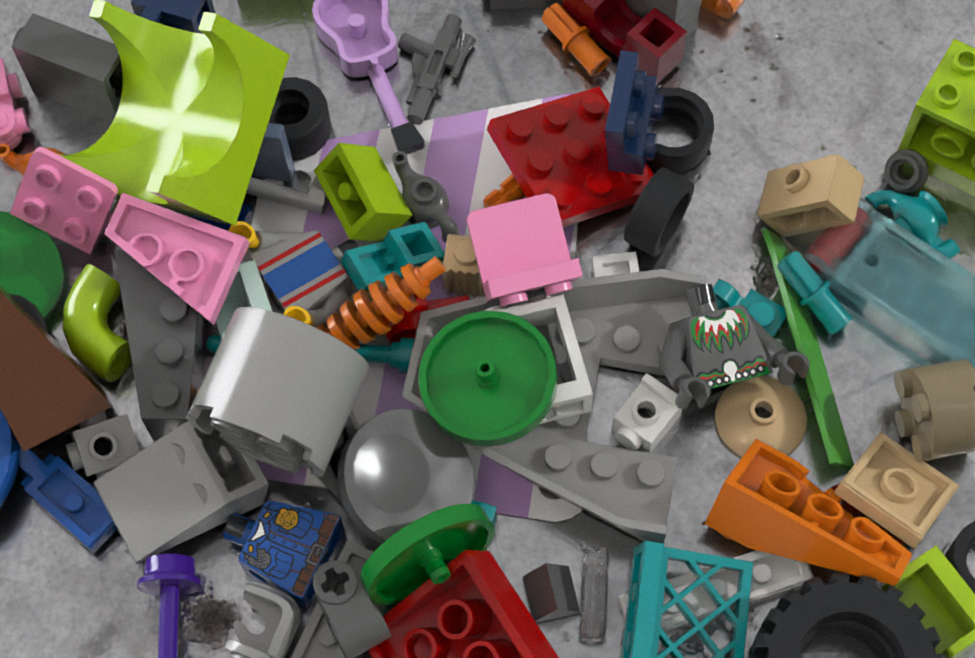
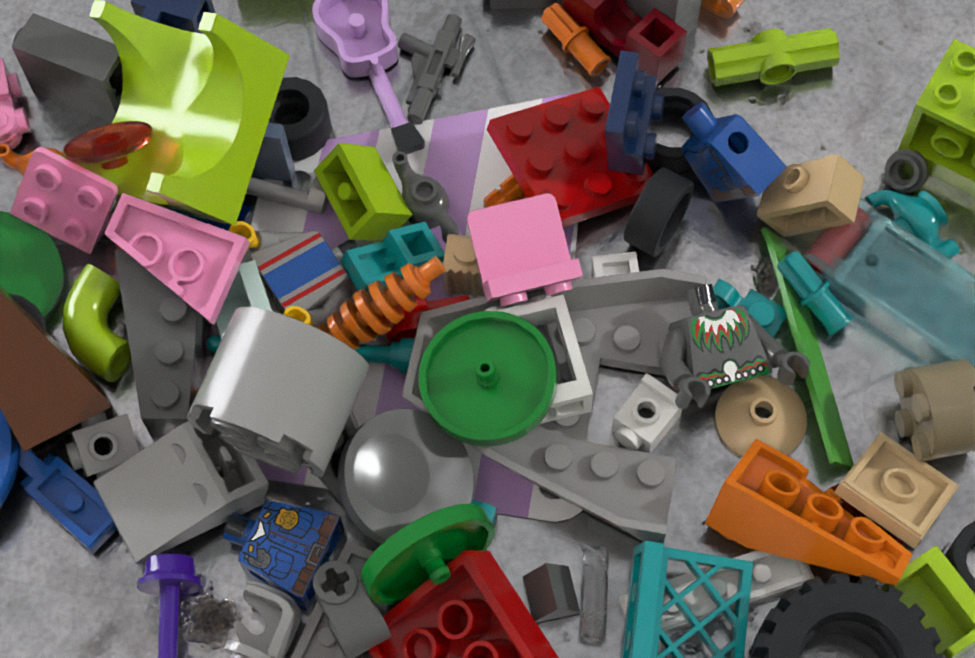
none -> clear red dish [63,121,153,170]
none -> blue torso [681,102,787,202]
none -> lime piece [707,28,840,86]

